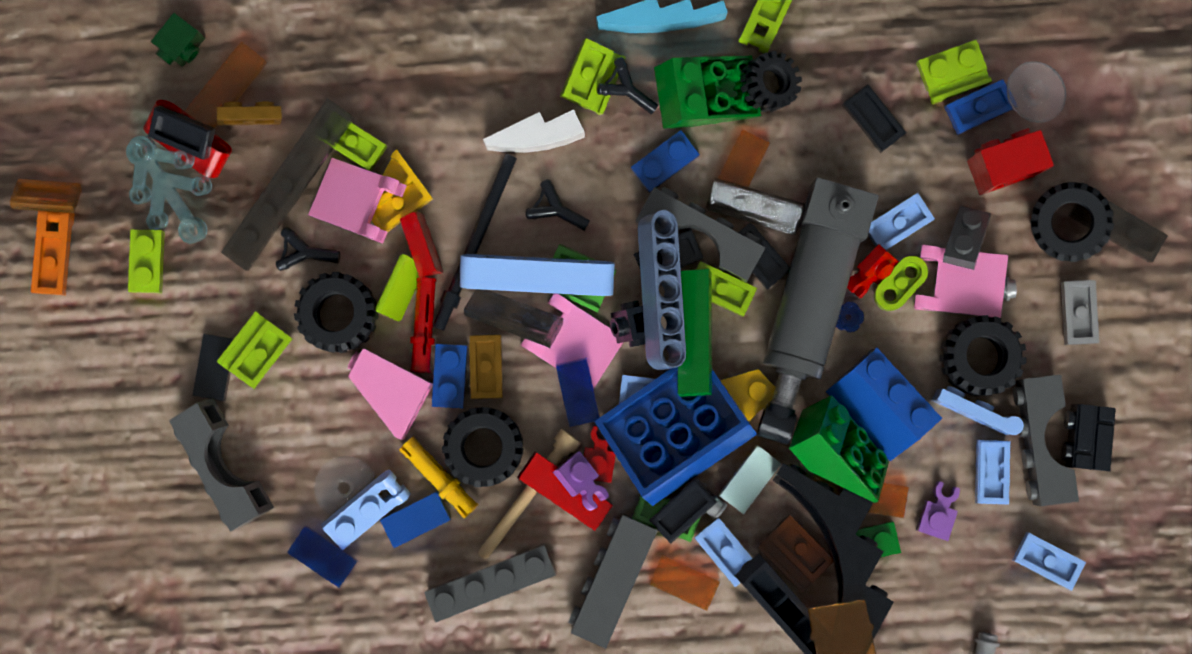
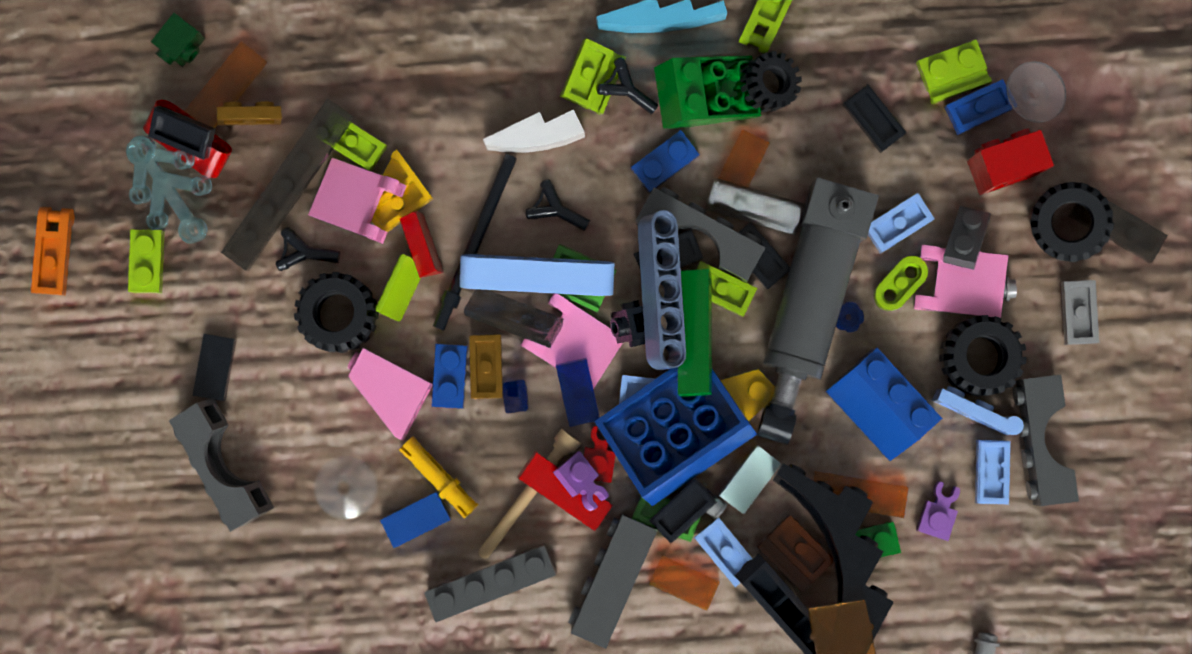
clear orange tile [9,179,82,213] -> none
lime plate [217,311,293,389] -> none
clear blue plate [287,525,359,588] -> none
light blue plate [321,470,411,550] -> none
red pin [410,277,437,373] -> none
black tyre [442,407,524,487] -> none
green slope [789,395,889,503] -> none
red plate [847,244,899,298] -> none
light blue plate [1012,532,1086,591] -> none
black brick [1061,404,1116,472] -> none
none -> clear blue slope [503,380,529,414]

